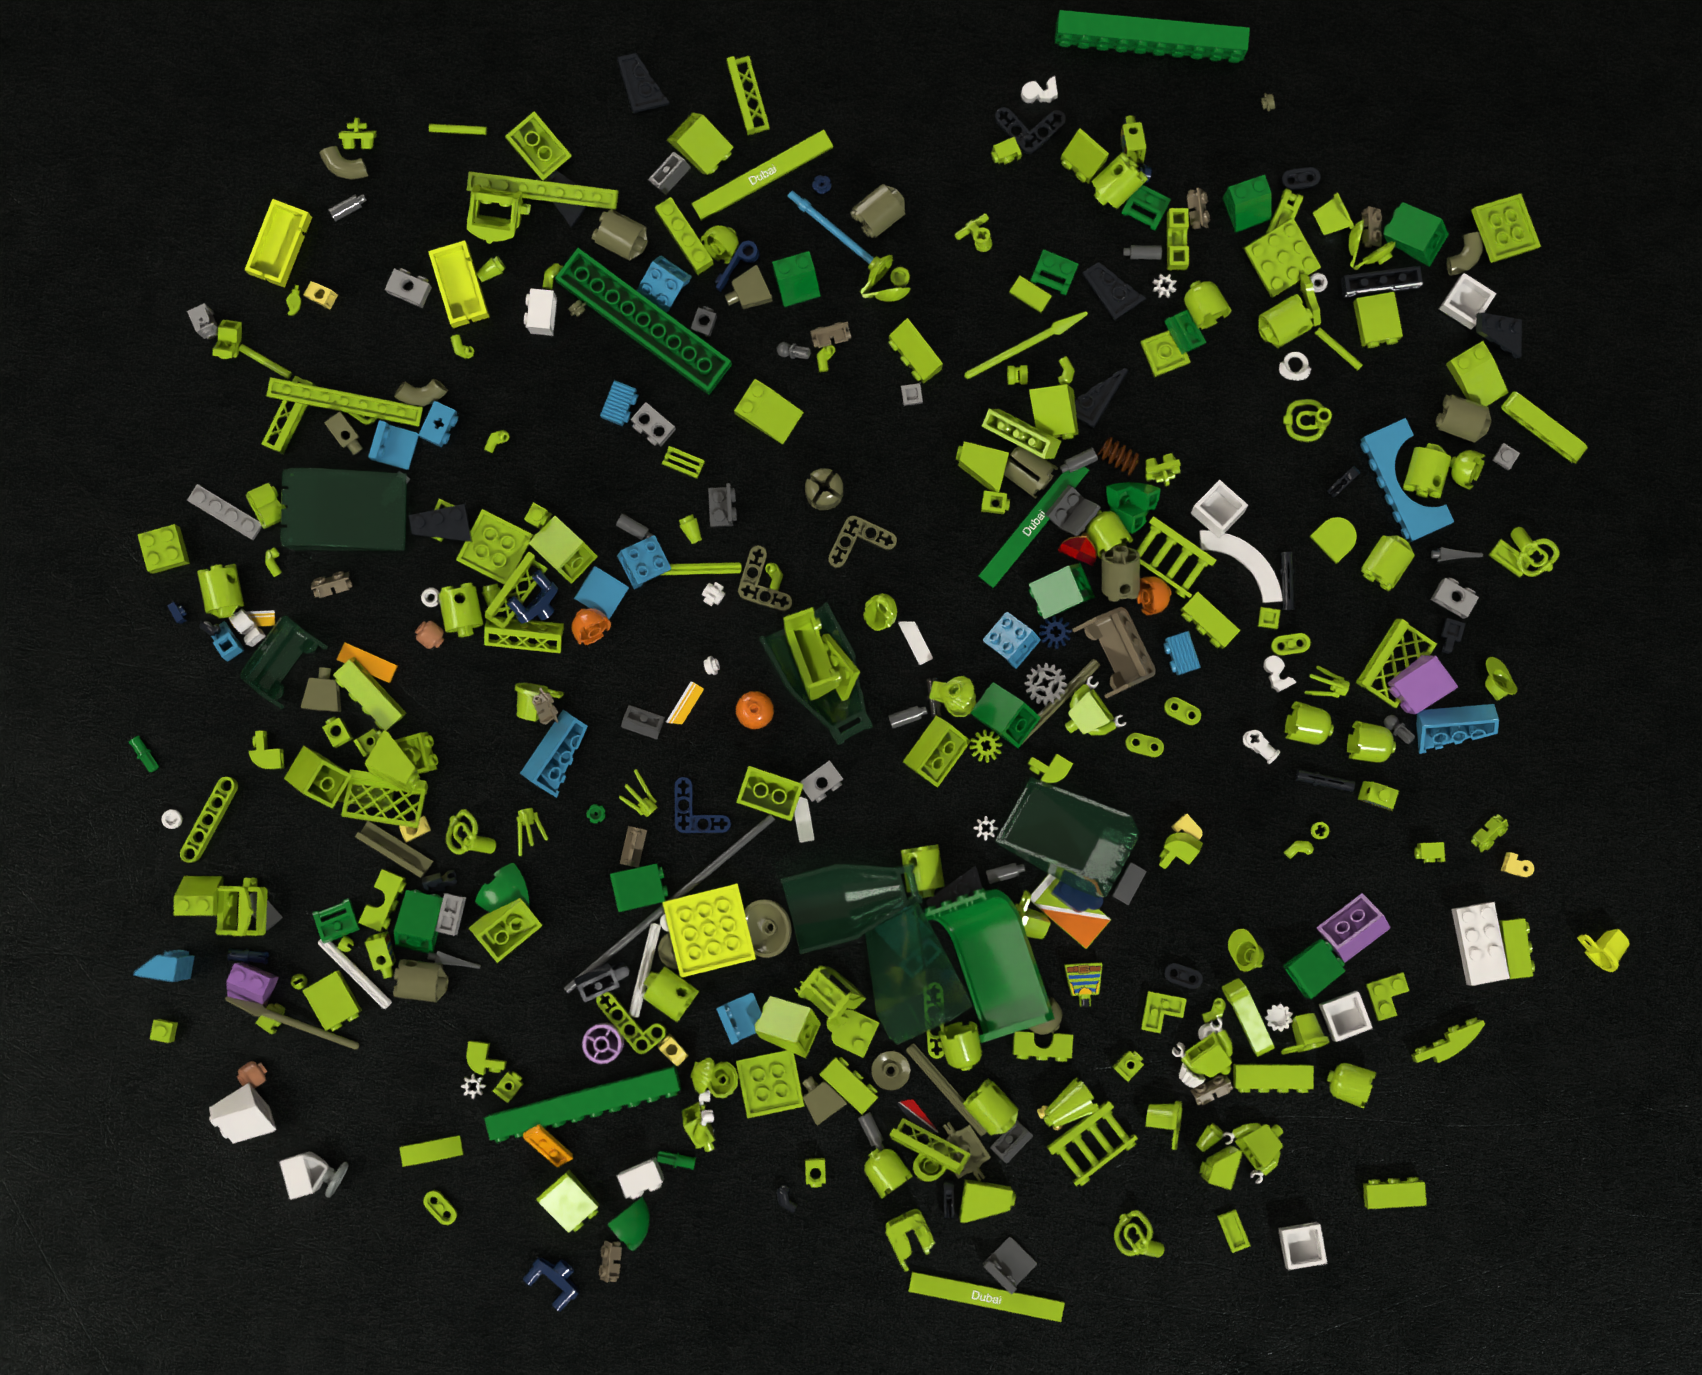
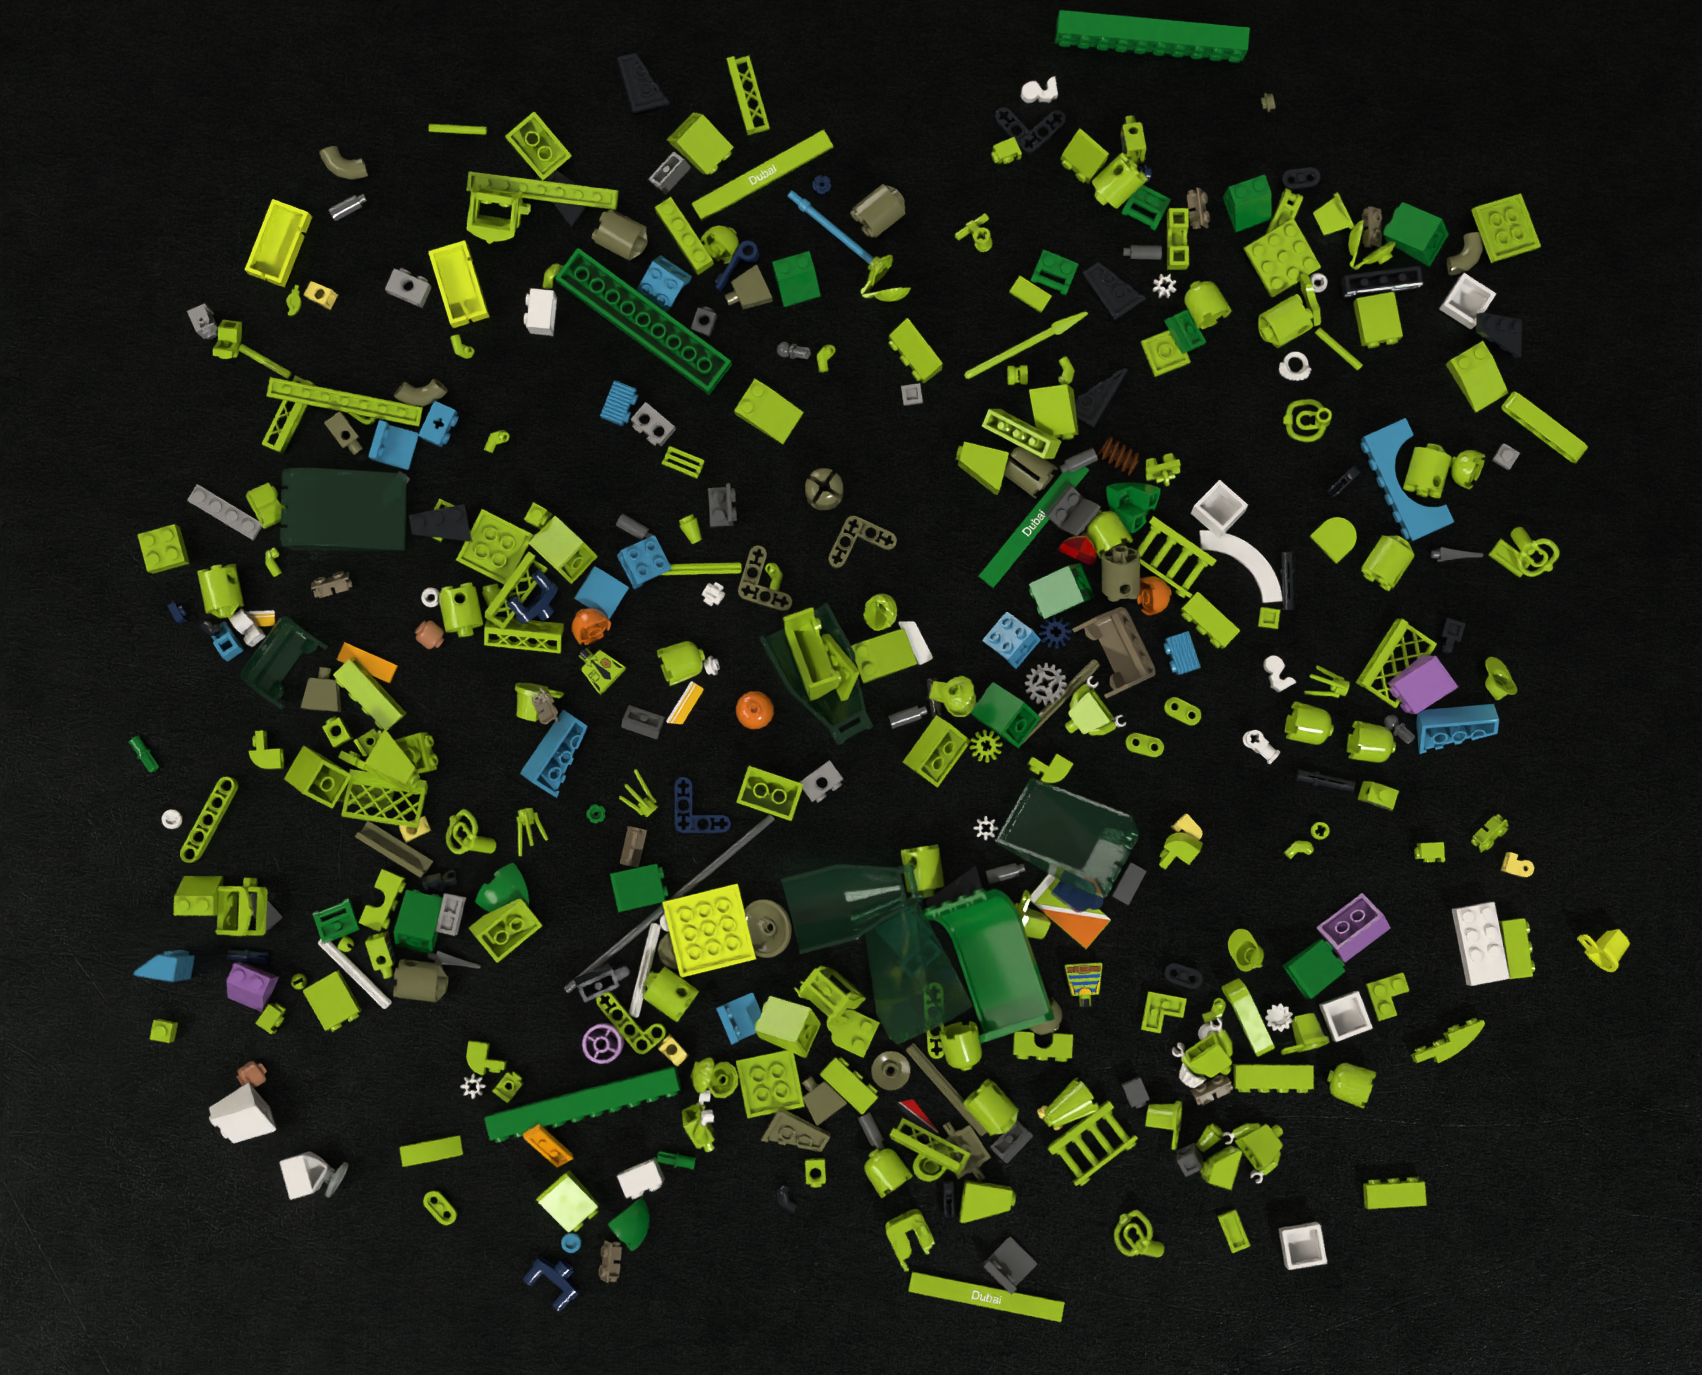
olive piece [225,997,359,1049] -> none
lime hips [339,118,376,149] -> none
lime cone [476,256,506,282] -> none
olive plate [569,299,586,317] -> none
white sticker [794,797,814,842] -> none
dark tan hinge [811,322,851,348] -> none
lime tile [891,267,910,287] -> none
lime brick [981,491,1010,514] -> none
lime brick [1113,1050,1144,1082] -> none
lime plate [1271,633,1310,656] -> none
light grey brick [1431,577,1479,619] -> none
olive cylinder [1435,394,1491,443] -> none
none -> lime plate [338,750,370,773]
none -> dark azure tile [561,1232,581,1253]
none -> lime torso [579,648,626,695]
none -> lime cylinder [657,641,705,686]
none -> olive wing [761,1107,831,1152]
none -> lime slope [850,628,917,683]
none -> dark grey brick [1121,1077,1150,1108]
none -> dark grey brick [1177,1143,1203,1176]

